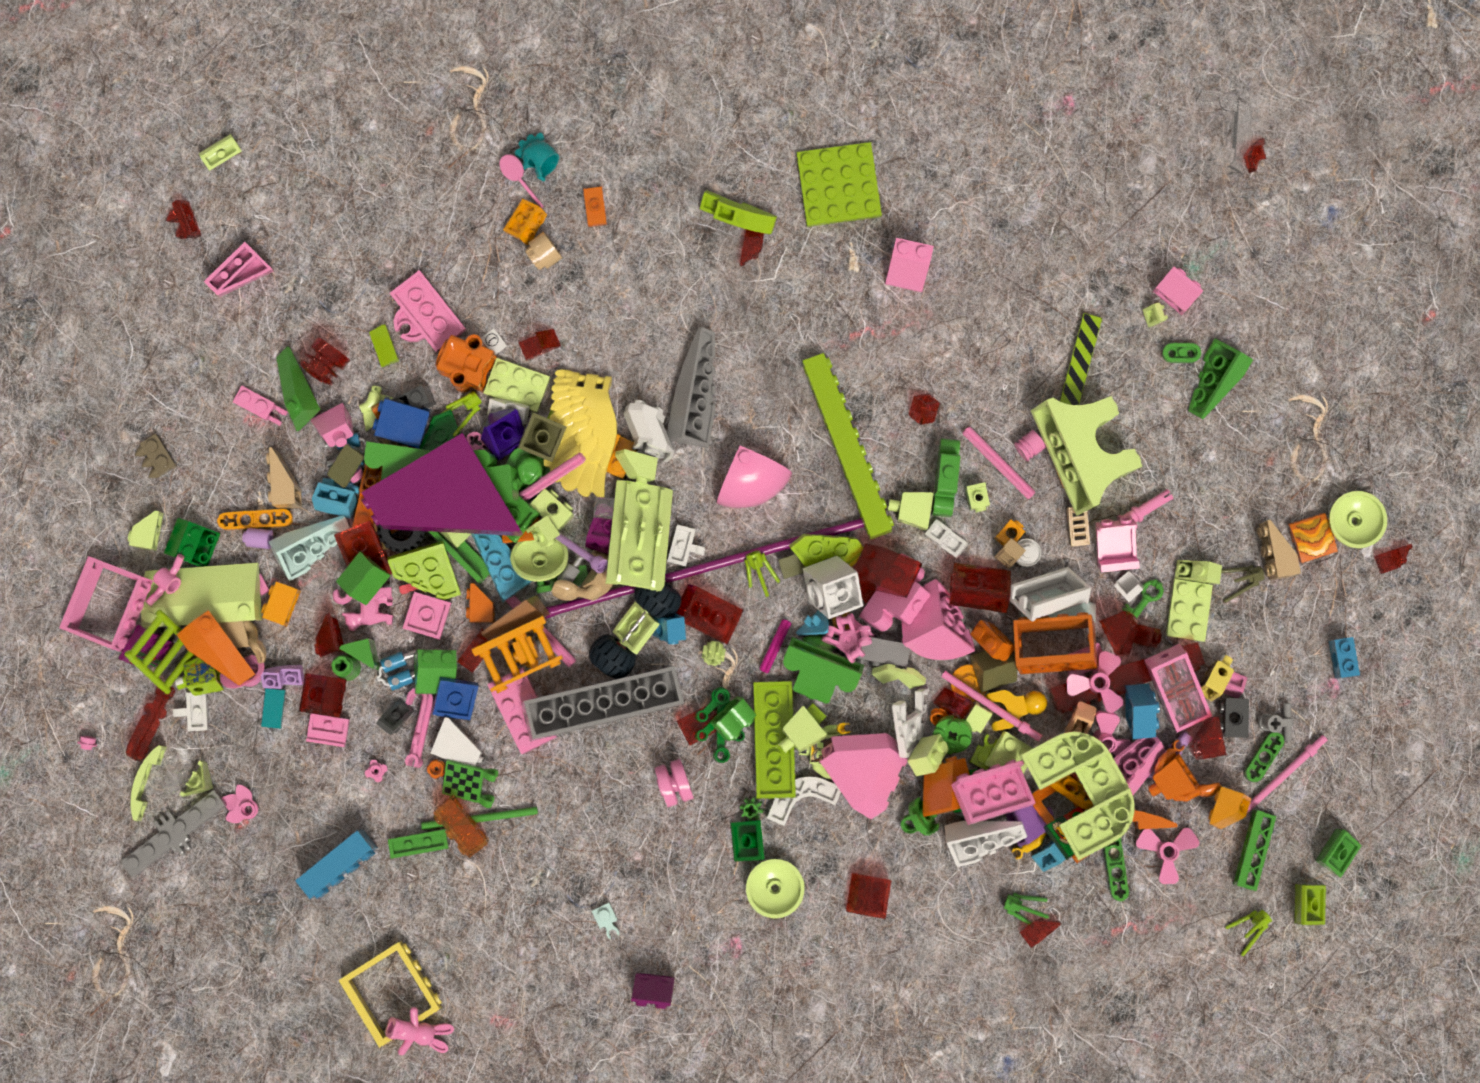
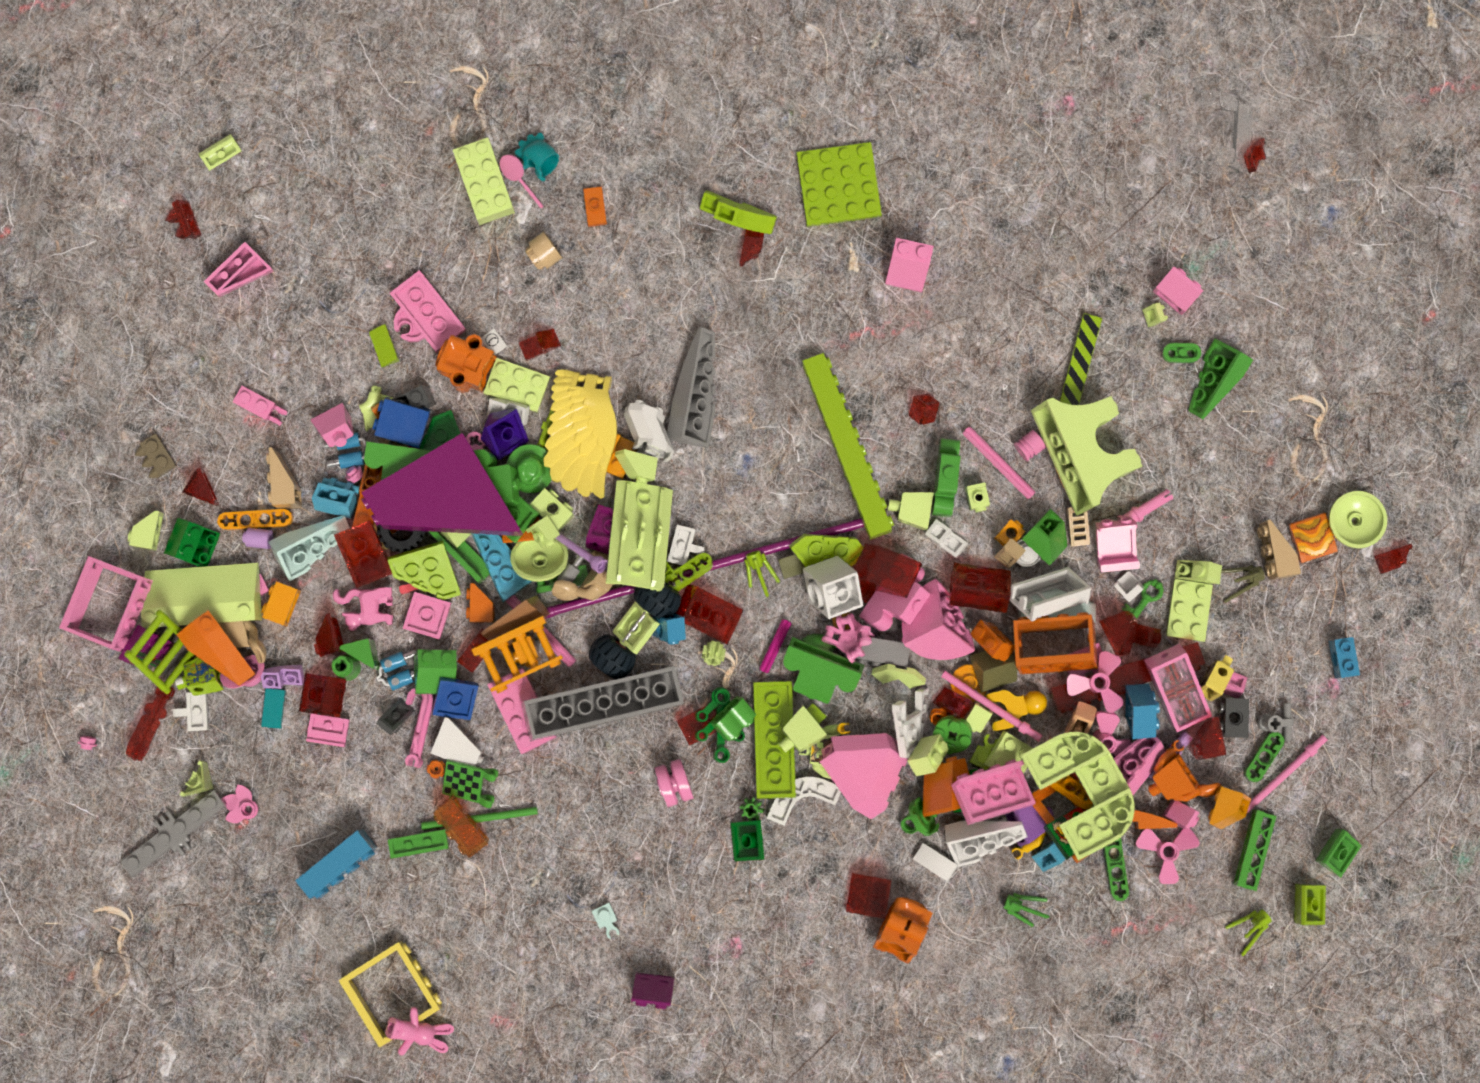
yellowish green slope [131,745,167,821] -> none
bright pink piece [145,554,185,606] -> none
bright green wedge [276,347,321,431] -> none
clear red wheel [298,336,350,386] -> none
olive slope [327,444,364,488] -> none
bright green slope [336,551,391,605] -> none
bright pink plate [365,760,388,782] -> none
lime plant [440,391,482,437] -> none
light orange bracket [503,199,547,246] -> none
olive slope [517,412,567,462] -> none
bright pink axle [519,453,586,501] -> none
clear plate [593,497,614,519] -> none
bright pink brick [717,446,792,508] -> none
yellowish green dish [746,859,805,918] -> none
medium azure piece [796,610,829,636] -> none
clear red slope [1019,918,1062,948] -> none
none -> clear red slope [182,468,220,506]
none -> yellowish green brick [453,138,515,225]
none -> lime beam [665,553,713,592]
none -> orange piece [873,897,933,964]
none -> white slope [913,843,958,882]
none -> bright green slope [1022,509,1067,565]
none -> bright pink slope [1162,799,1199,829]

